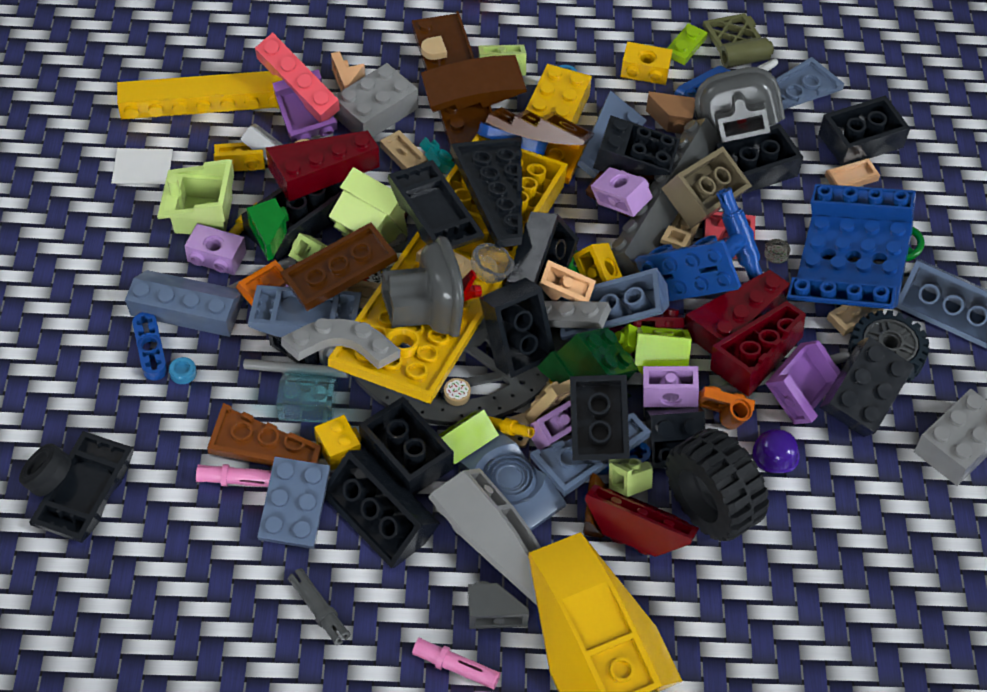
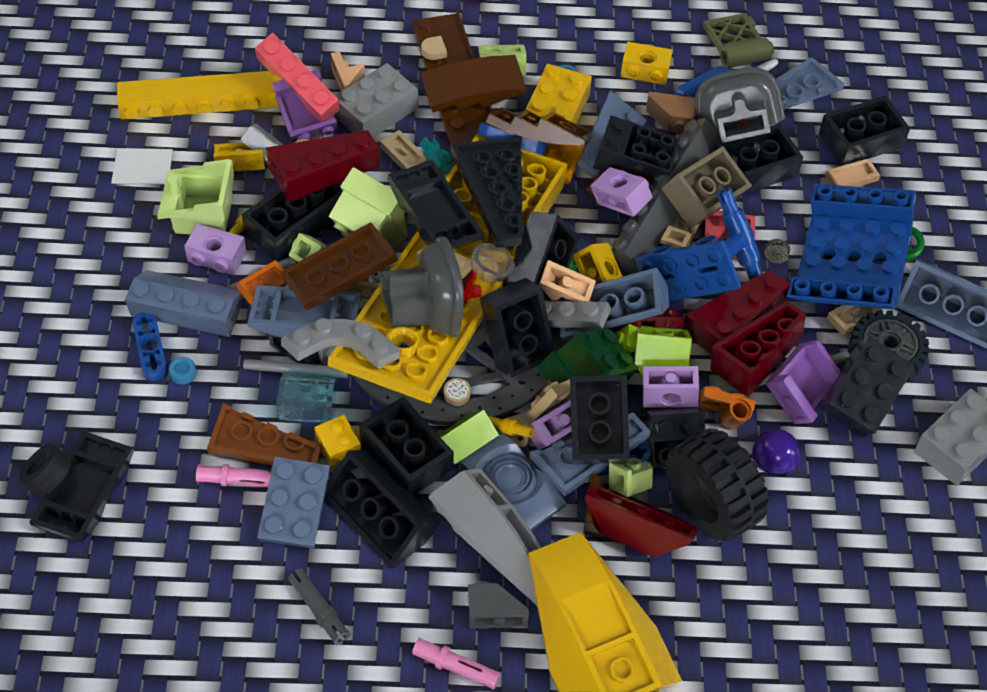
green slope [246,198,289,261] -> none
lime plate [667,23,708,65] -> none

